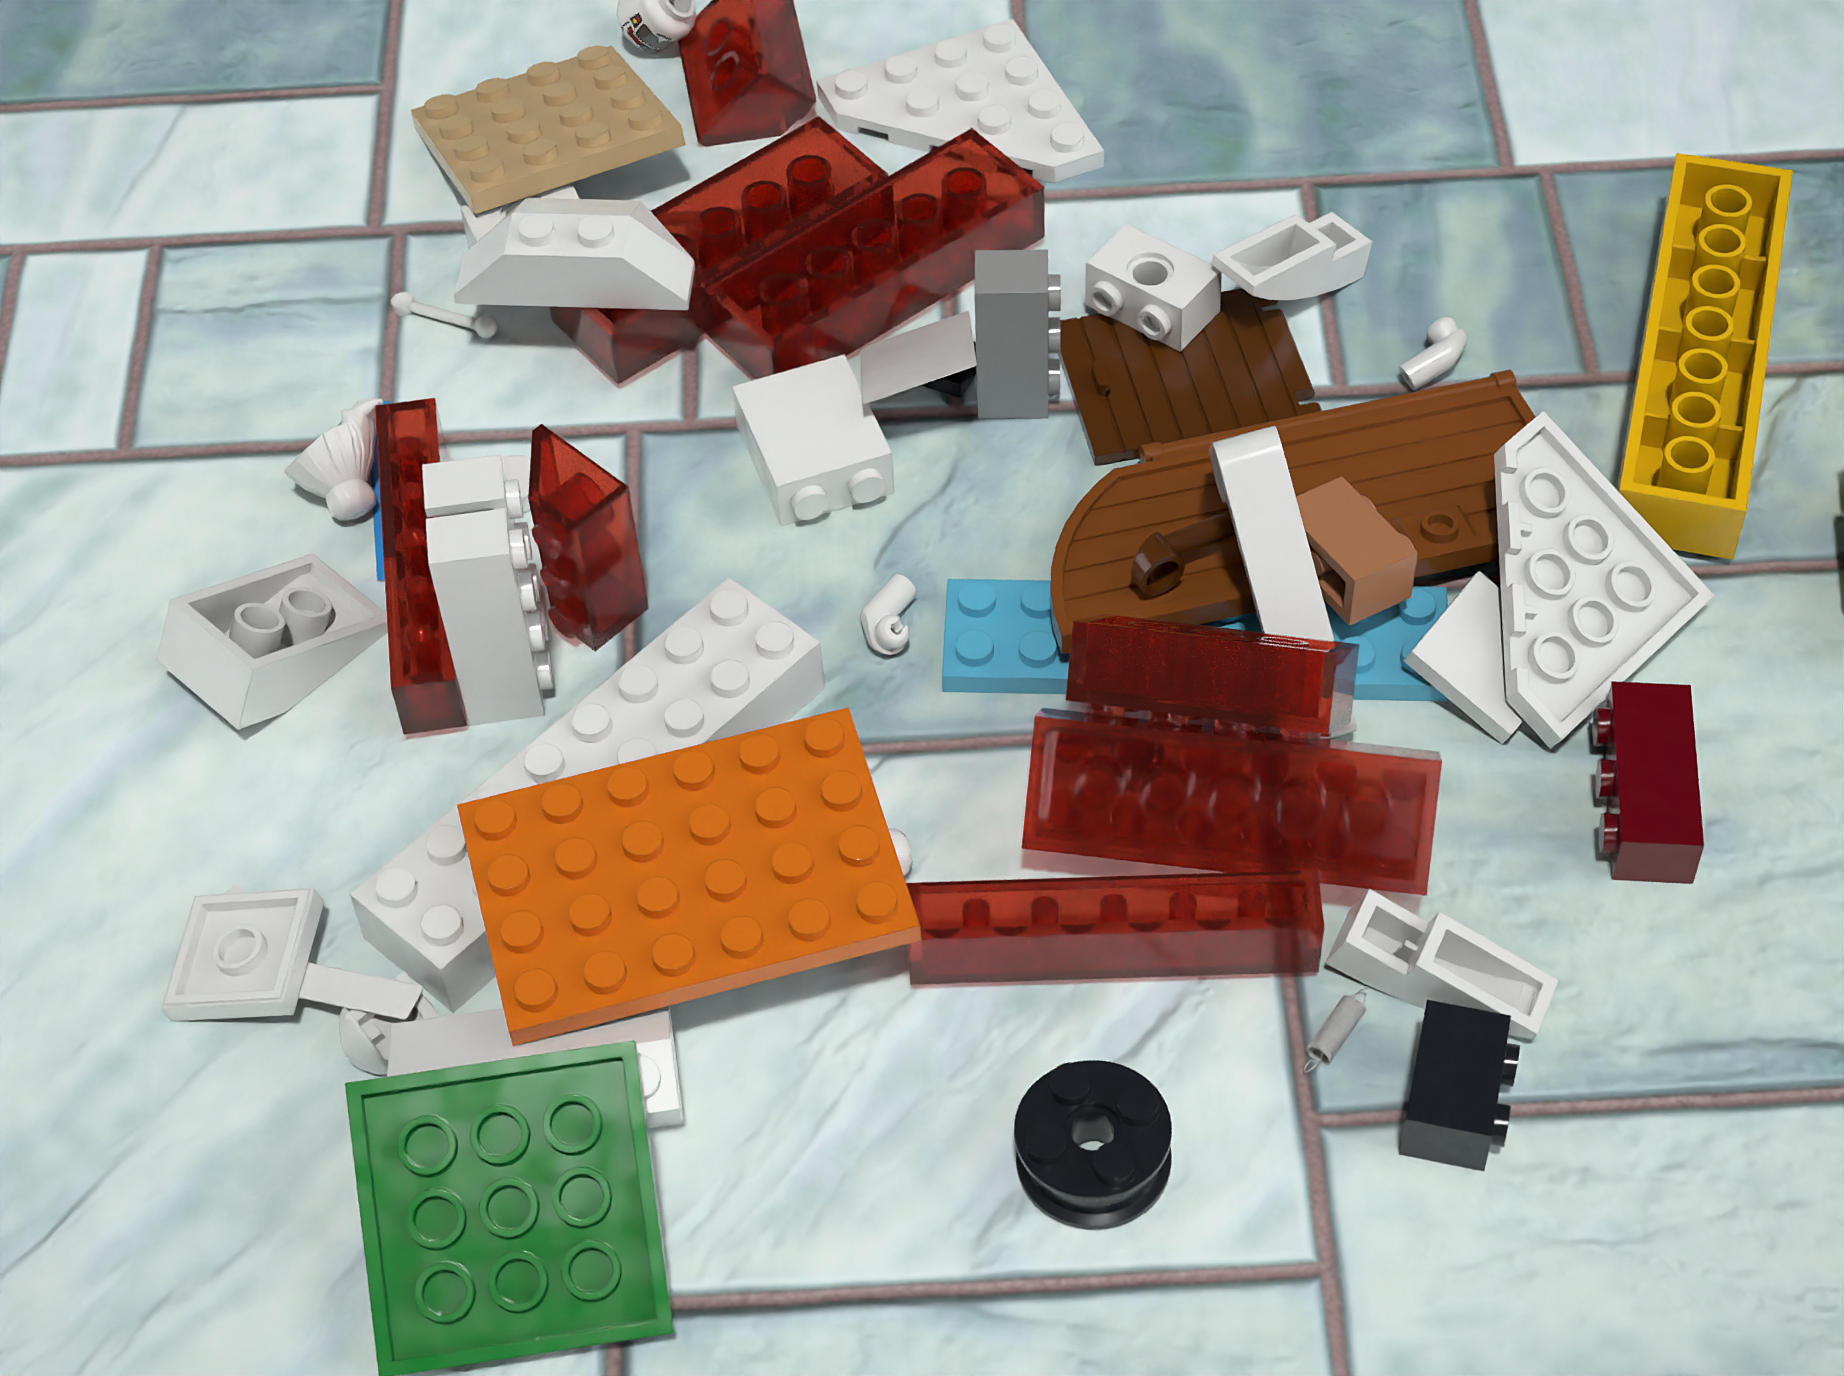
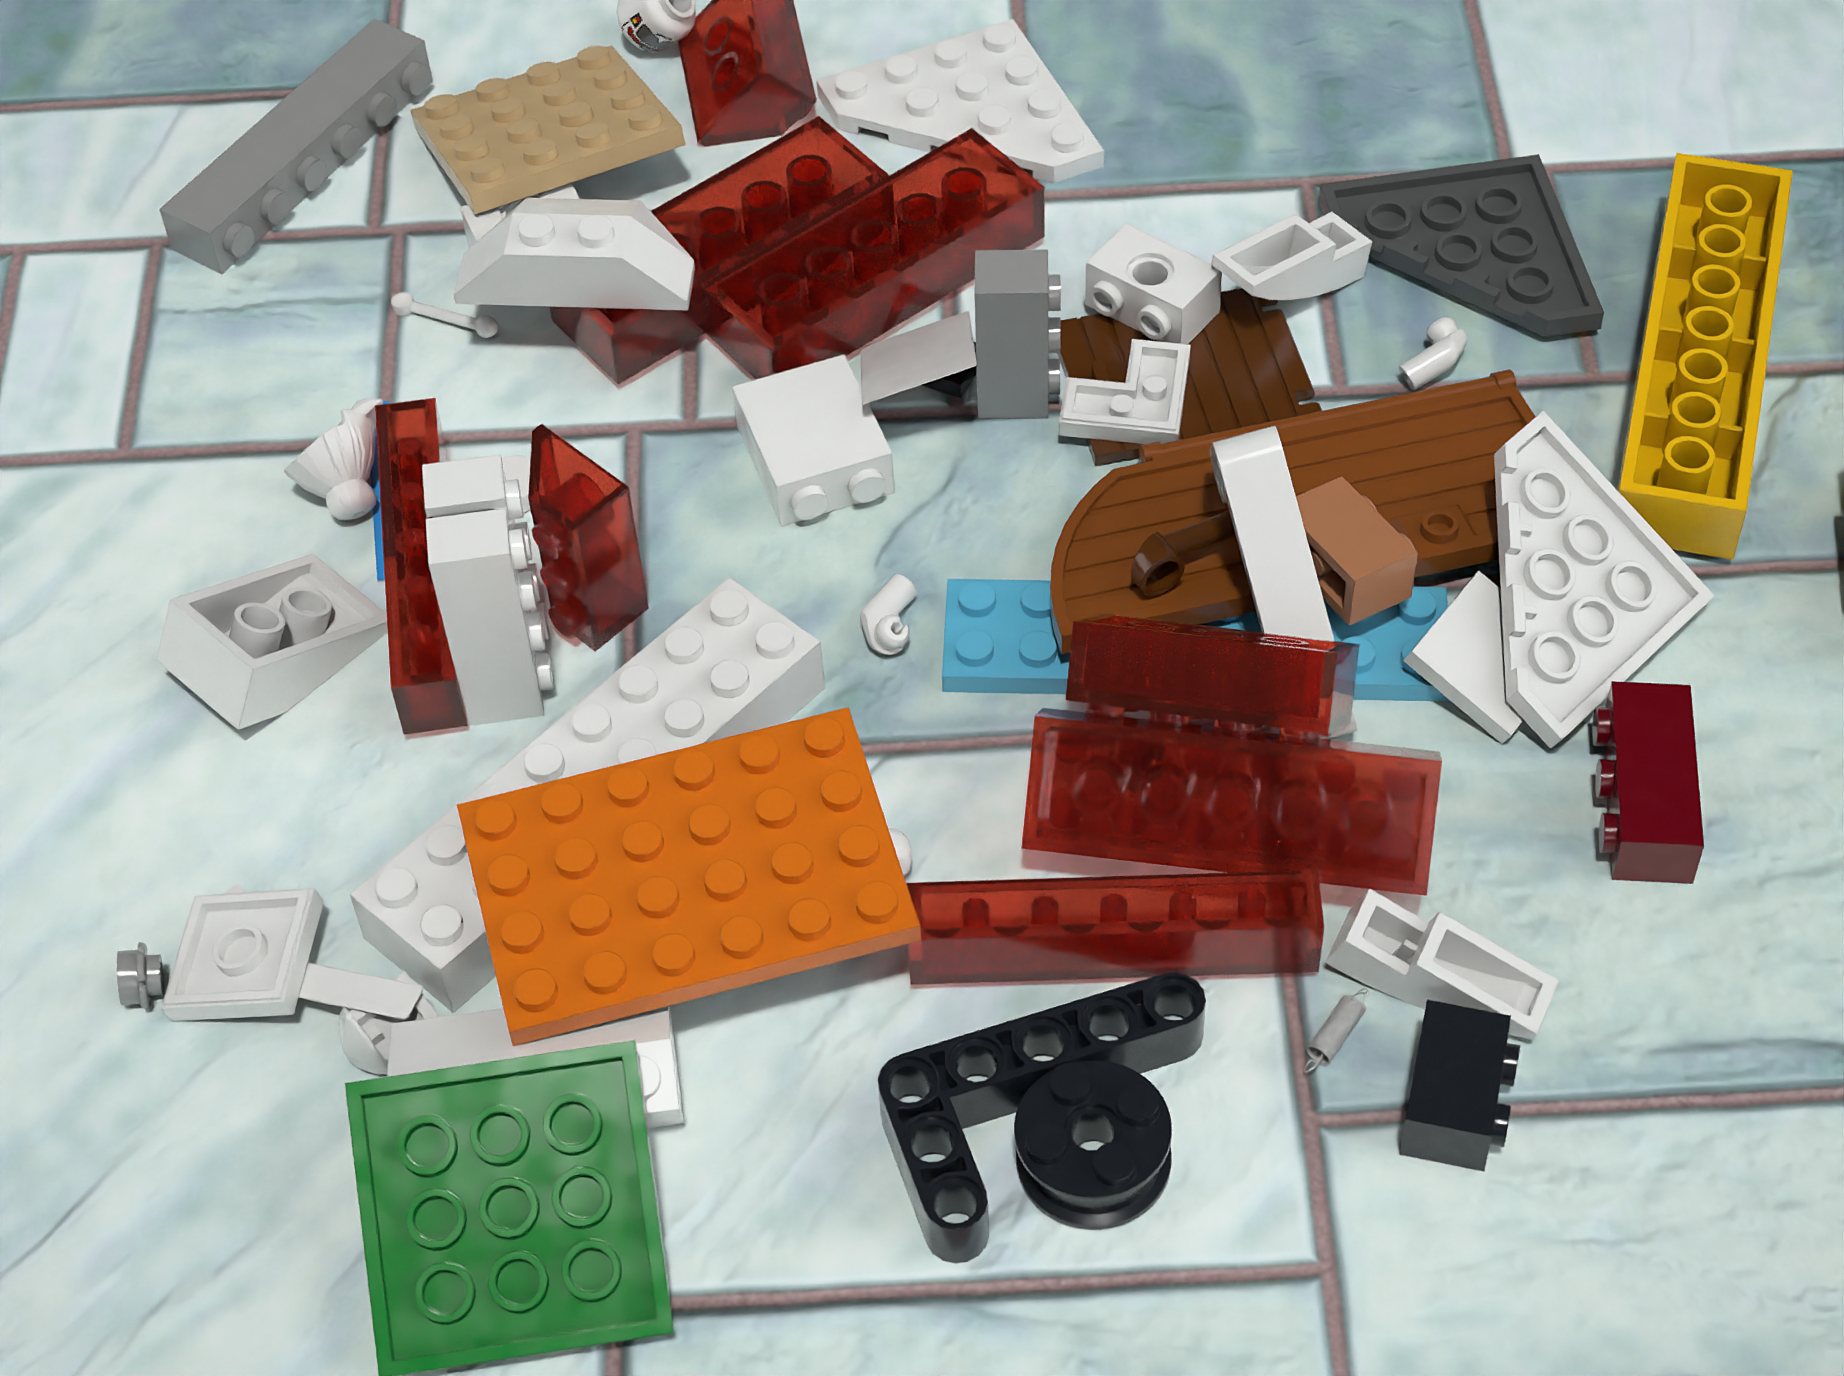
none -> light grey plate [117,942,164,1008]
none -> light grey brick [159,18,433,274]
none -> black beam [878,972,1206,1263]
none -> white tile [1059,339,1191,444]
none -> dark grey plate [1318,154,1604,337]

